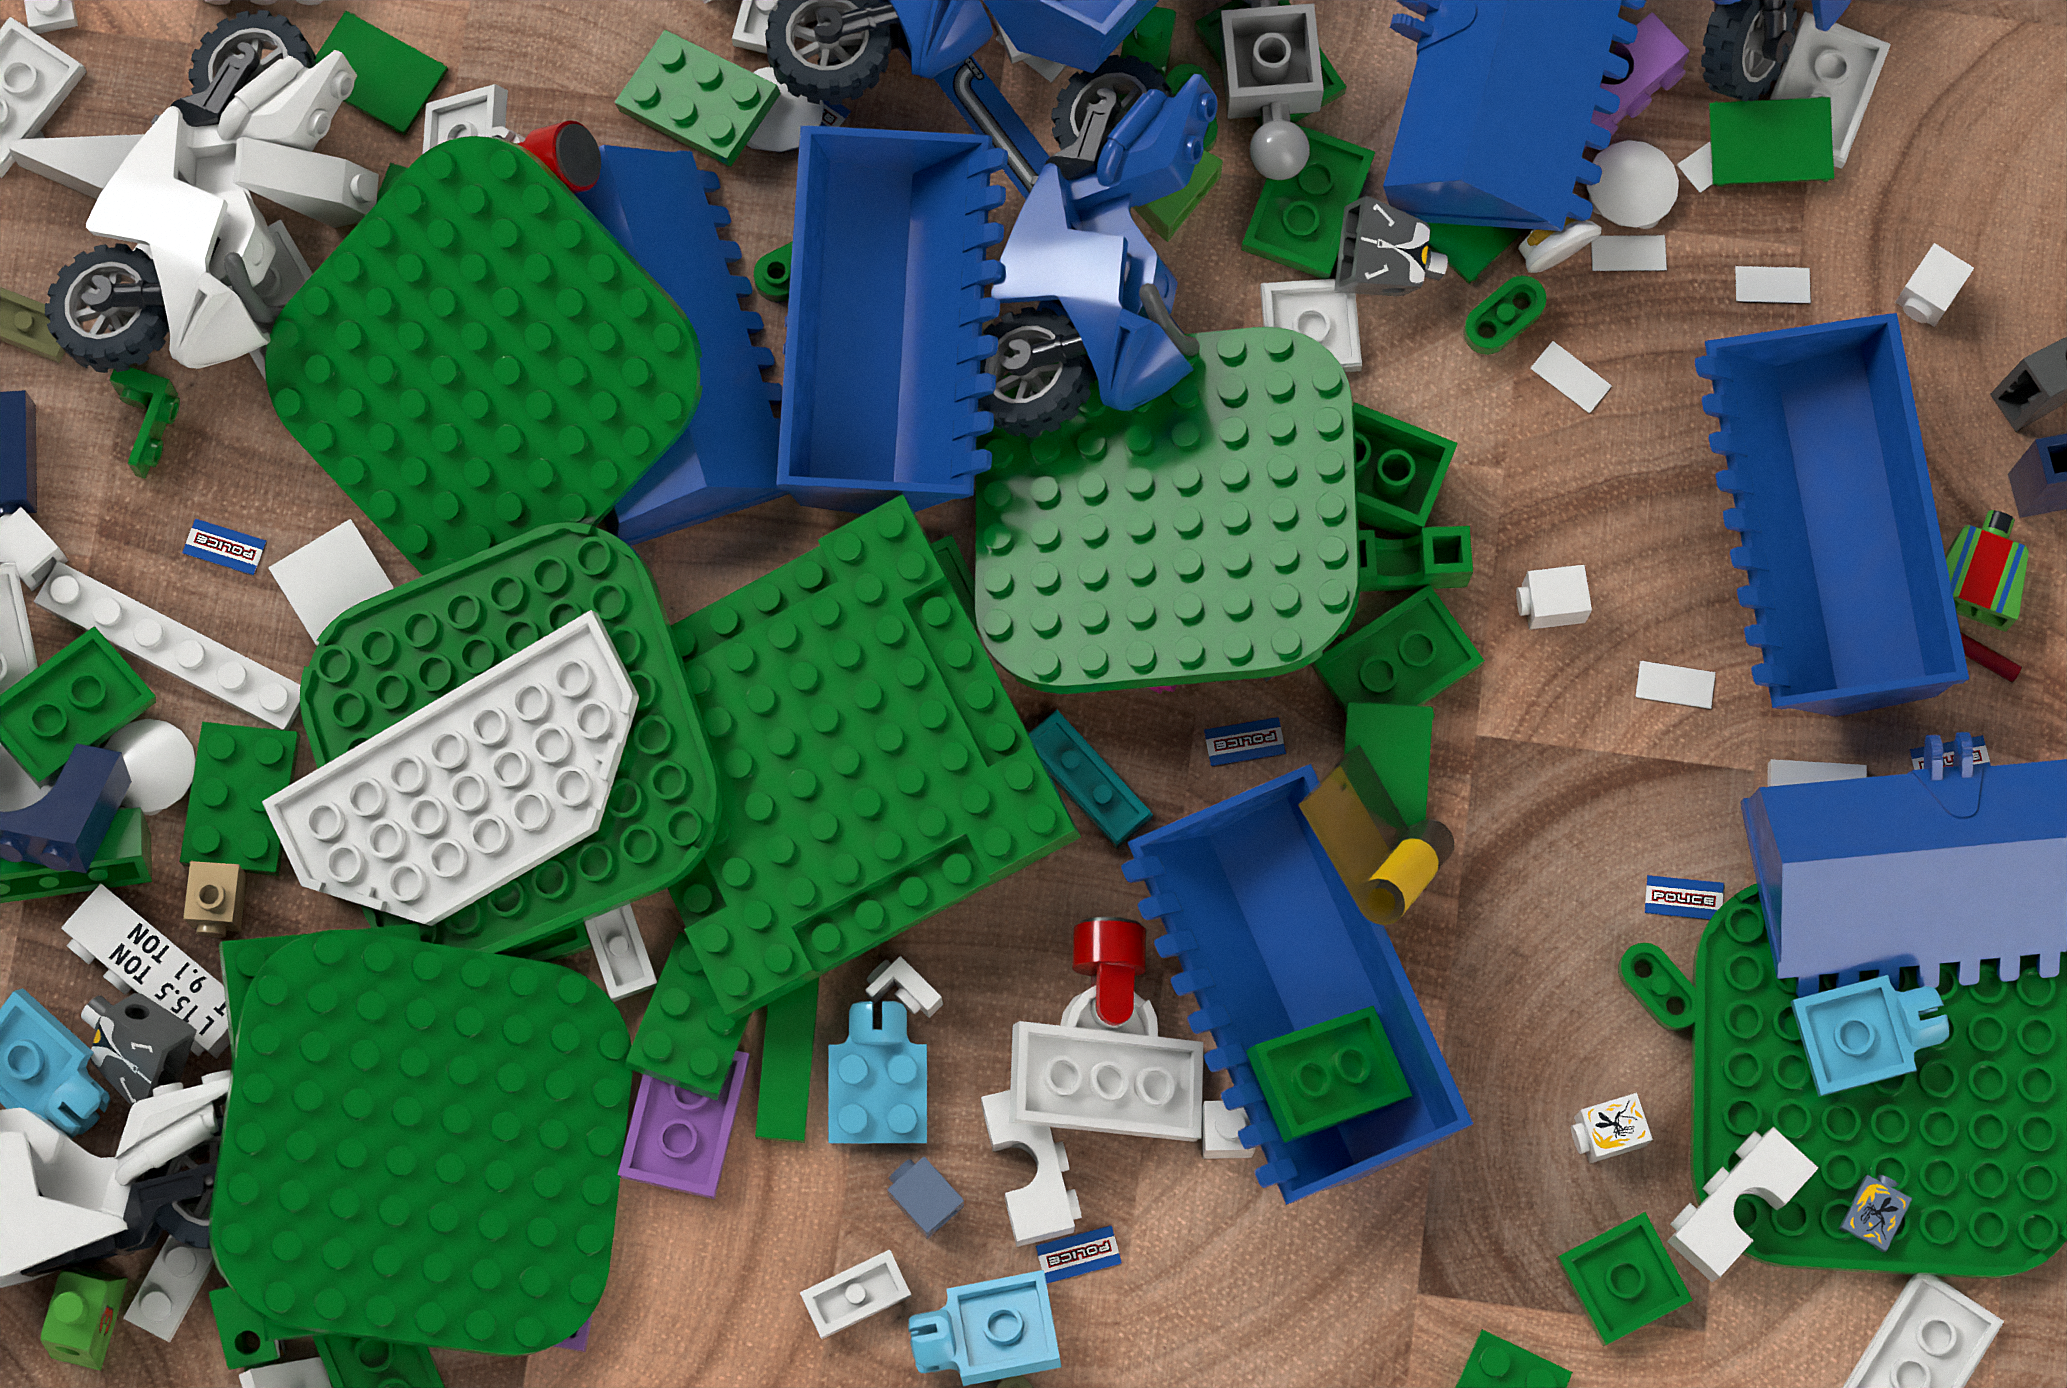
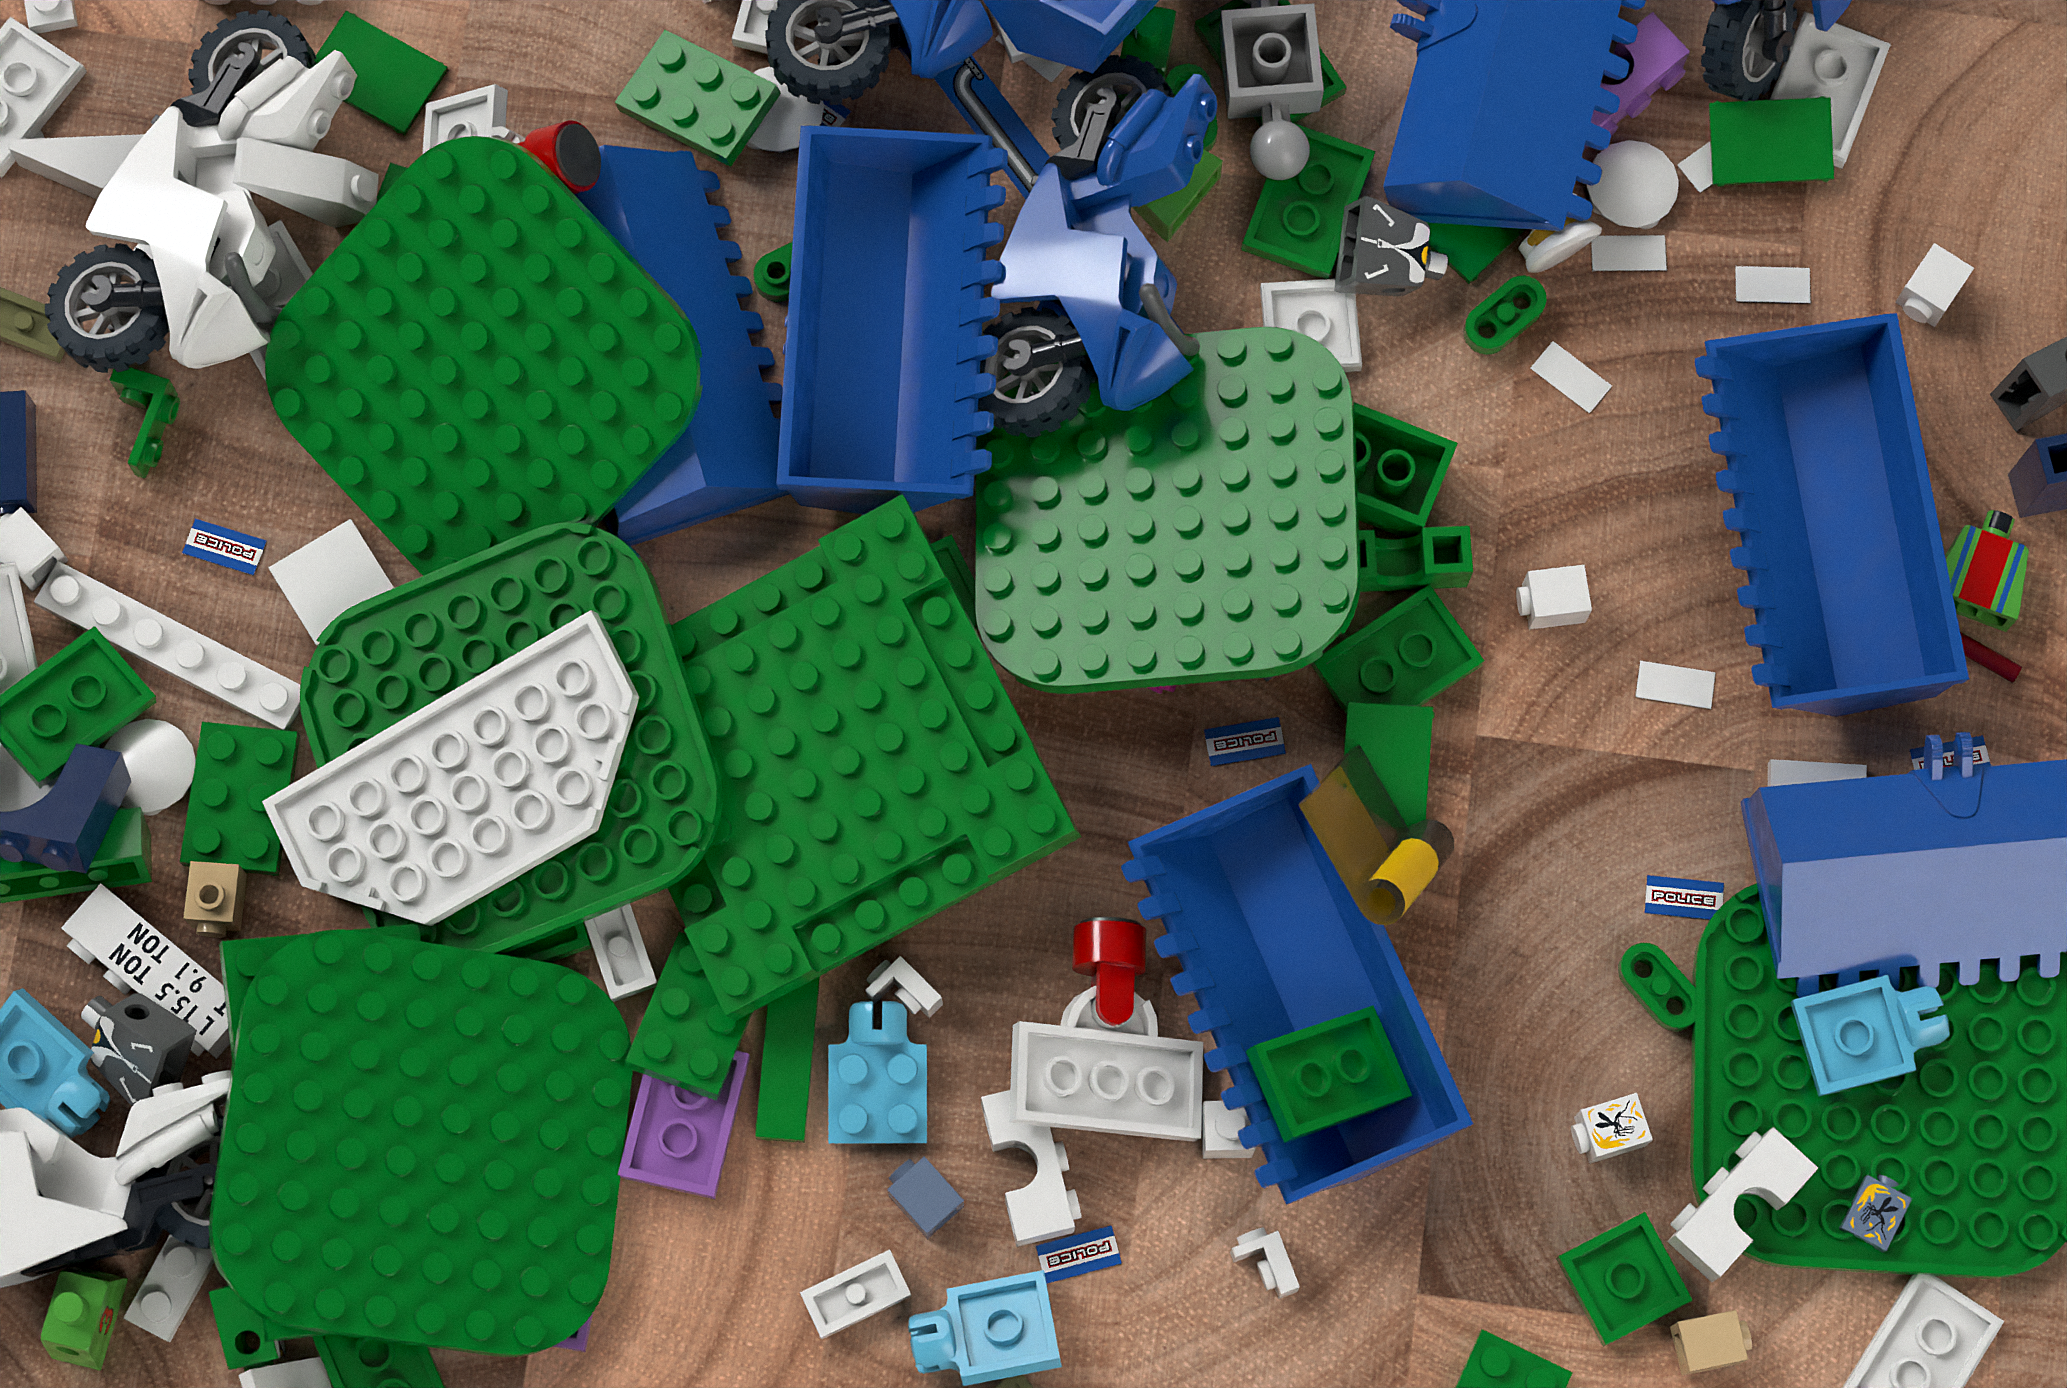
teal tile [1029,710,1153,849] -> none
none -> white bracket [1230,1227,1300,1299]
none -> tan brick [1670,1310,1752,1376]

